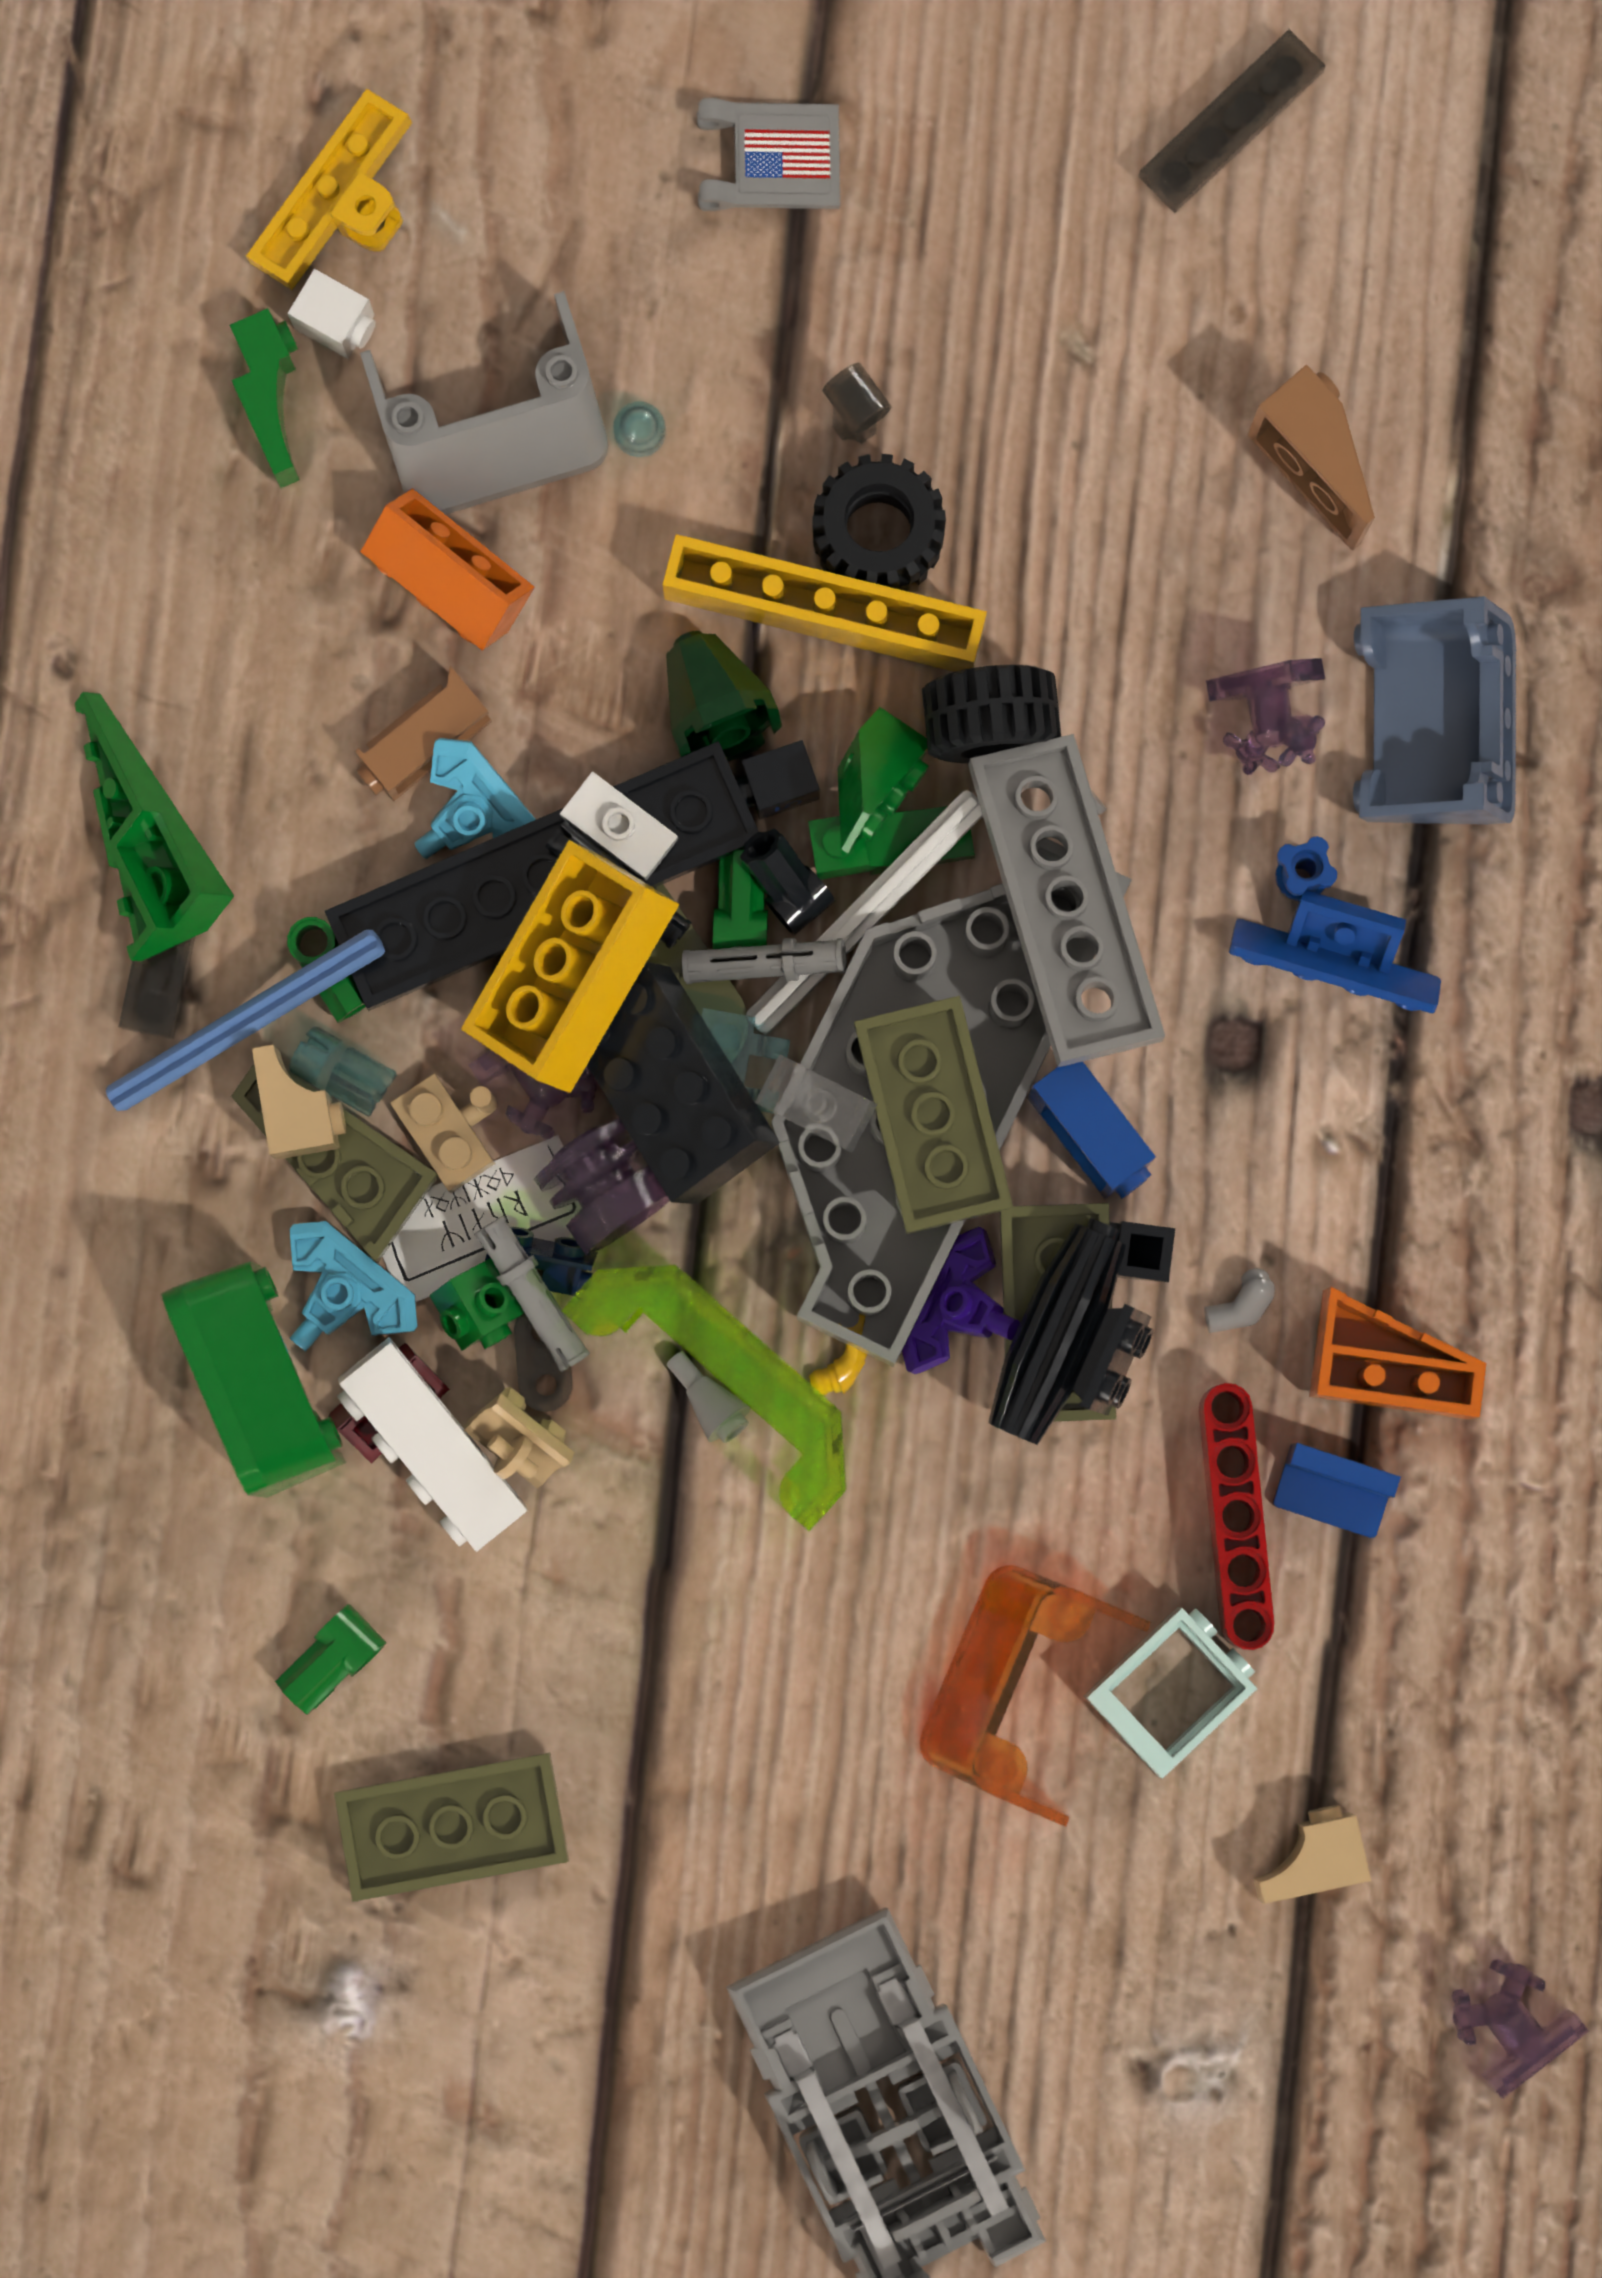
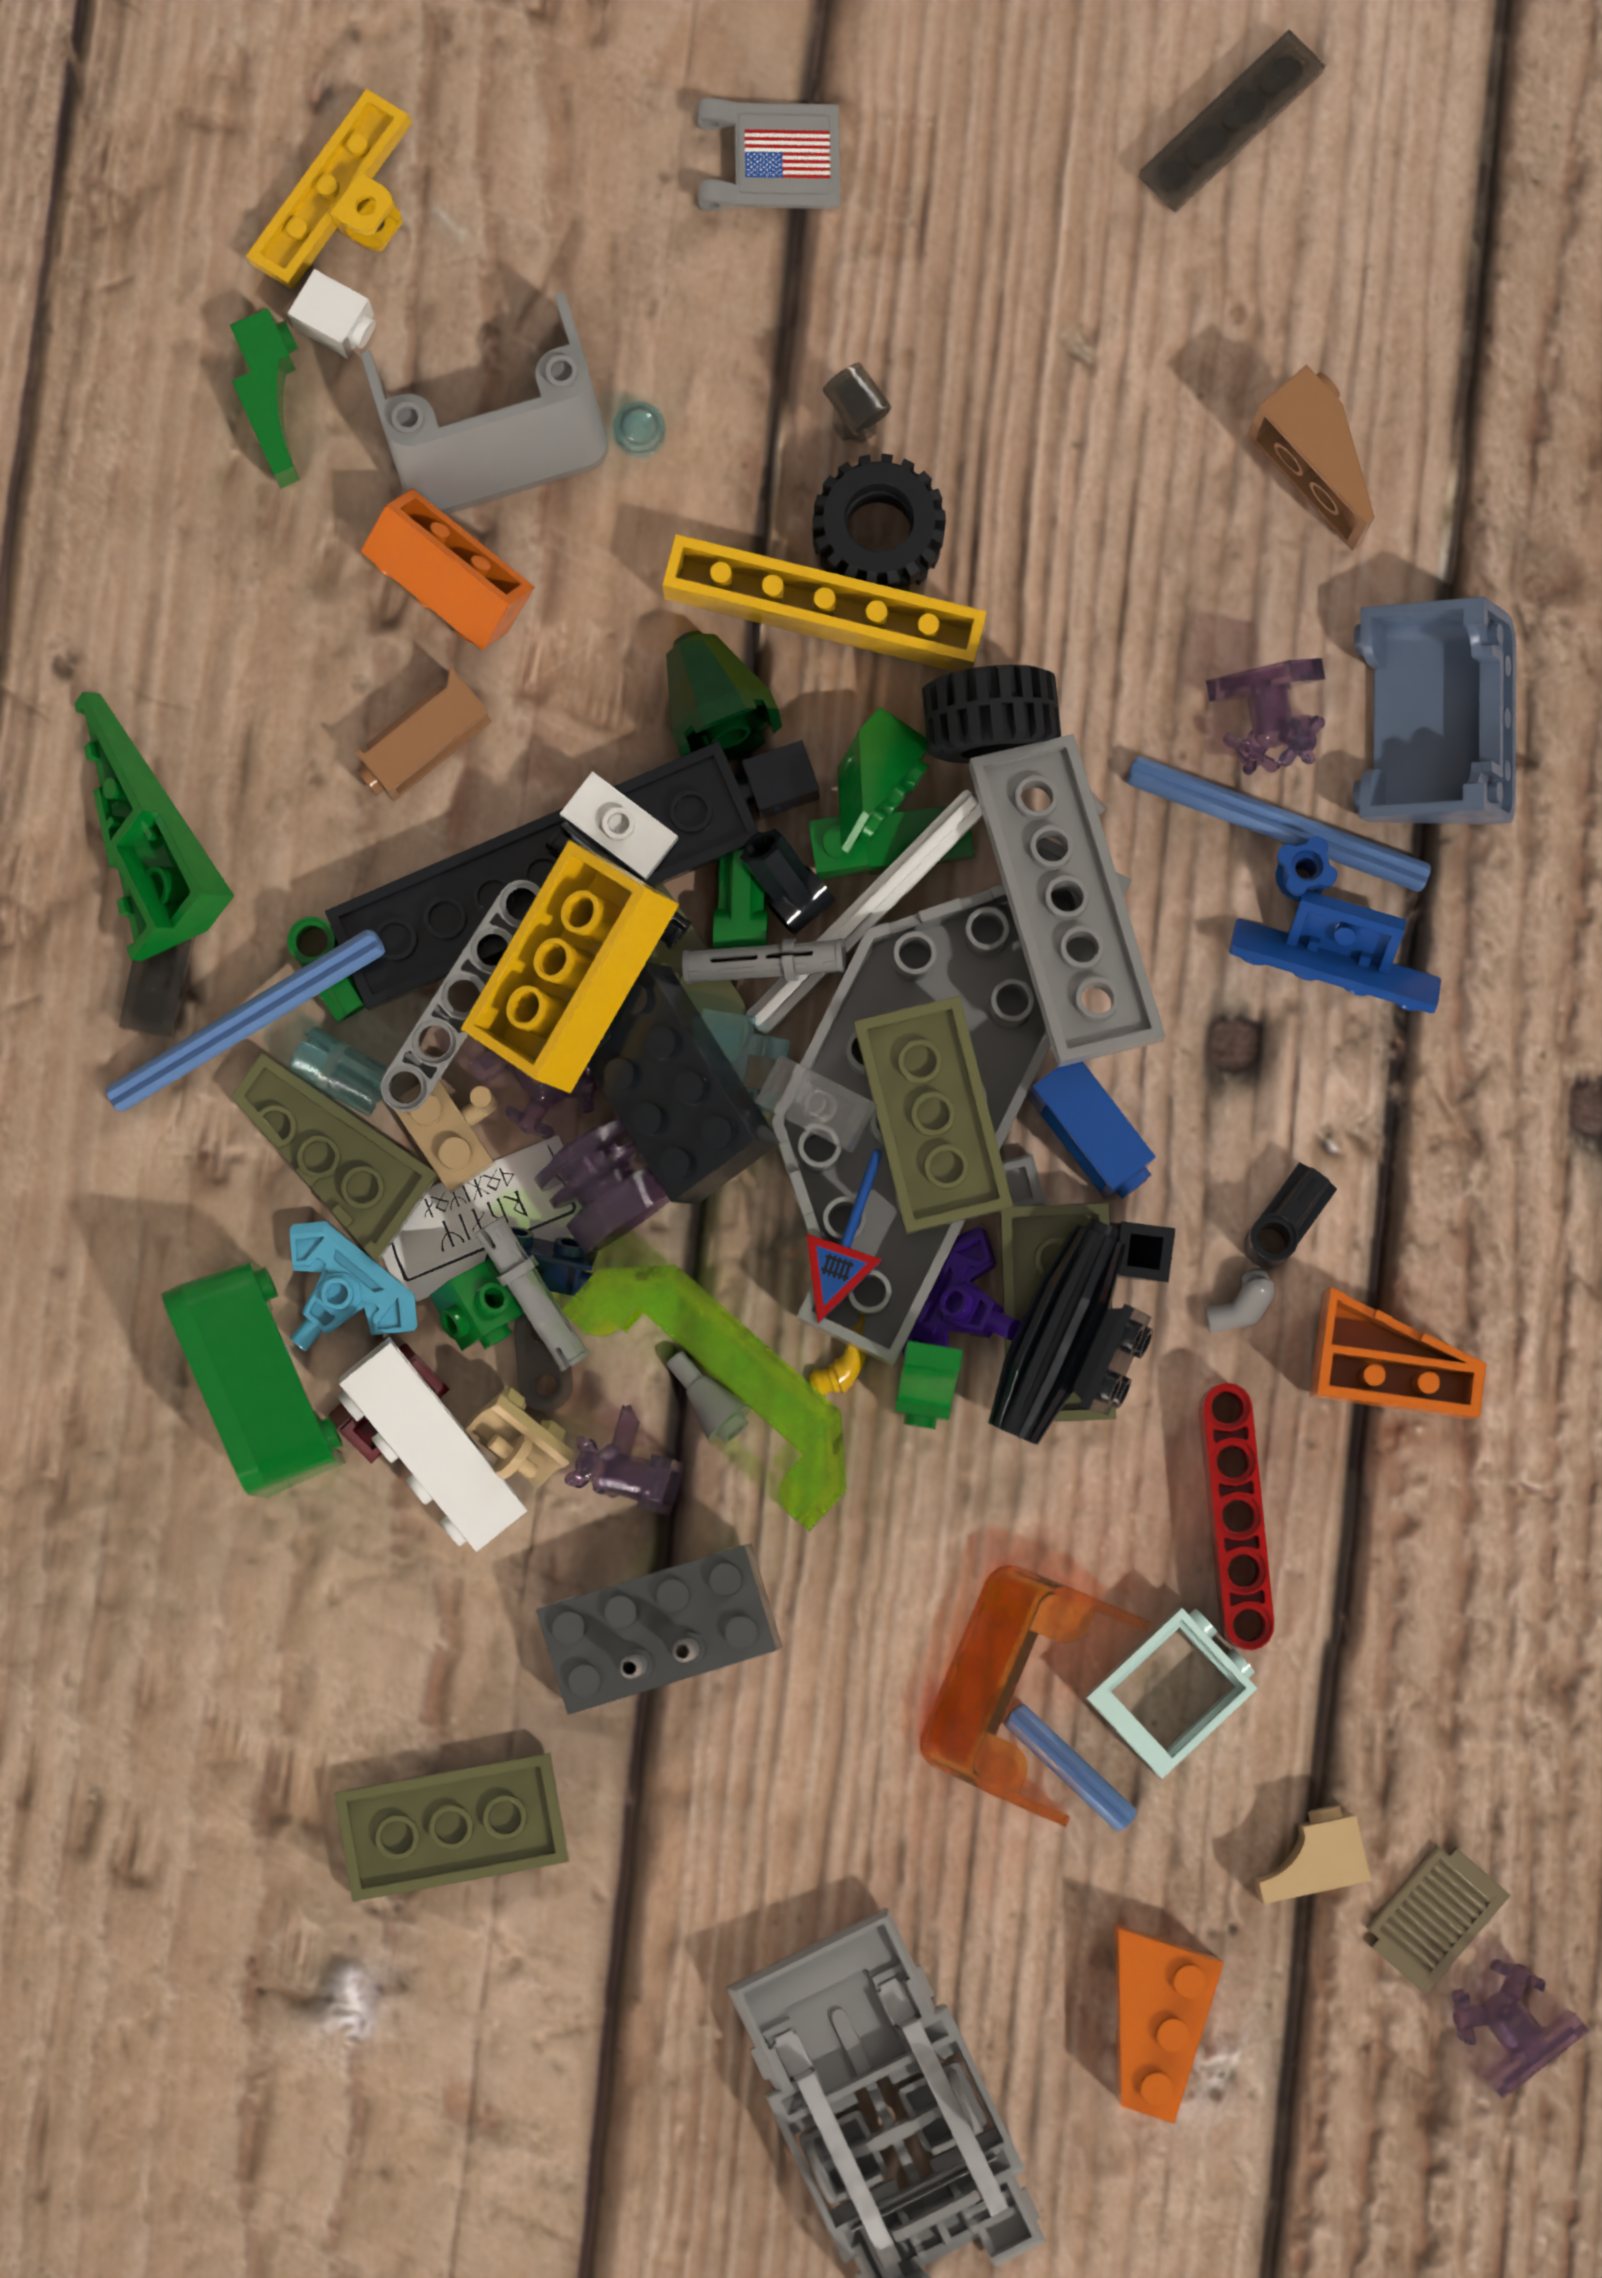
tan arch [252,1044,346,1160] -> none
green piece [275,1604,387,1715] -> none
medium azure piece [414,737,536,859] -> none
blue panel [1273,1443,1401,1538] -> none
none -> light grey beam [381,880,541,1112]
none -> dark grey piece [536,1543,783,1715]
none -> piece [564,1404,686,1516]
none -> piece [806,1149,883,1324]
none -> green slope [894,1341,963,1430]
none -> light grey tile [1002,1154,1046,1206]
none -> medium blue axle [1004,1704,1137,1831]
none -> orange wedge [1113,1923,1224,2124]
none -> medium blue axle [1127,757,1431,892]
none -> black piece [1244,1162,1337,1269]
none -> dark tan window [1366,1845,1511,1995]

